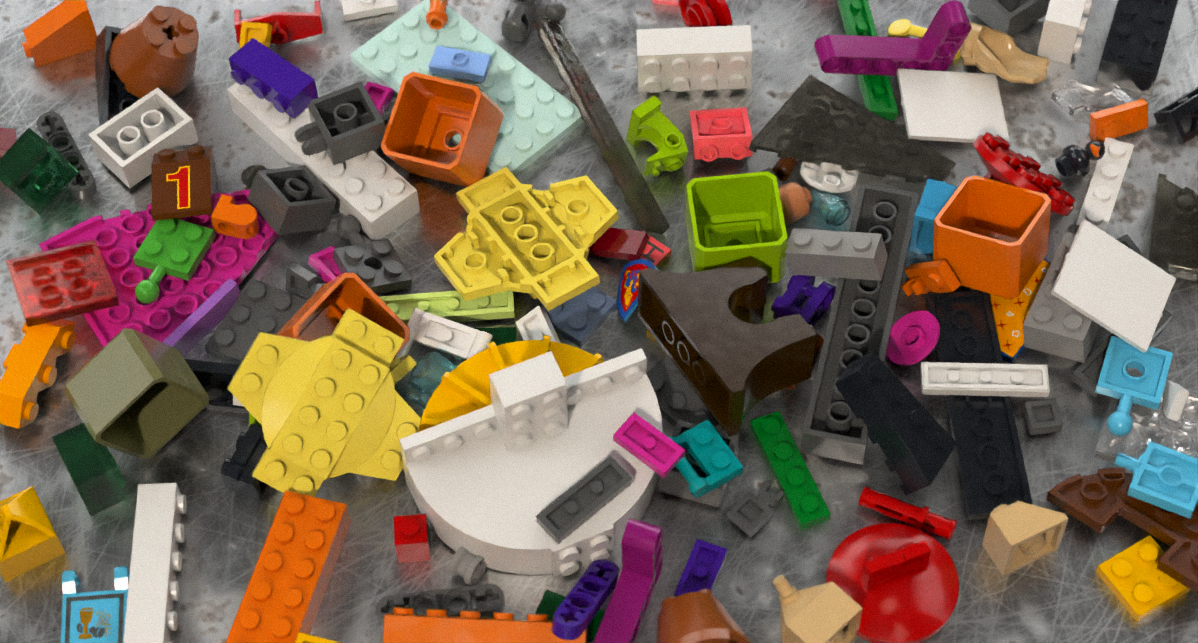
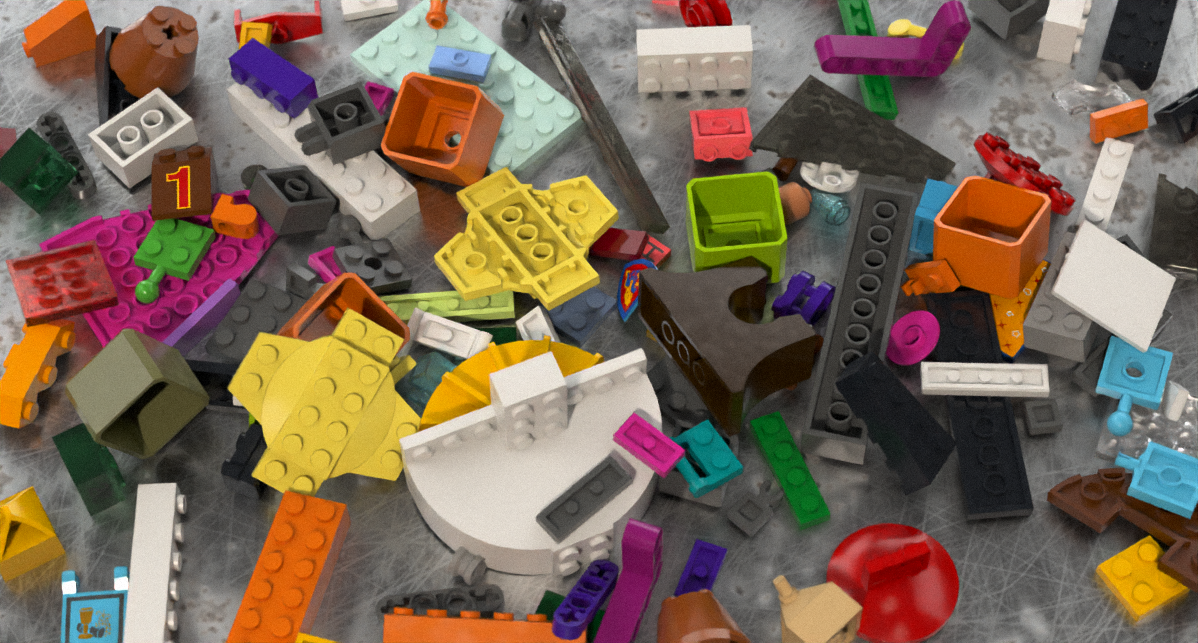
red brick [393,514,431,563] -> none
lime tile [626,95,688,177] -> none
light grey brick [785,228,888,281] -> none
red pin [858,486,957,540] -> none
white piece [897,68,1010,143] -> none
tan hair [959,22,1049,84] -> none
tan slope [982,501,1068,576] -> none
black animal [1055,140,1105,179] -> none

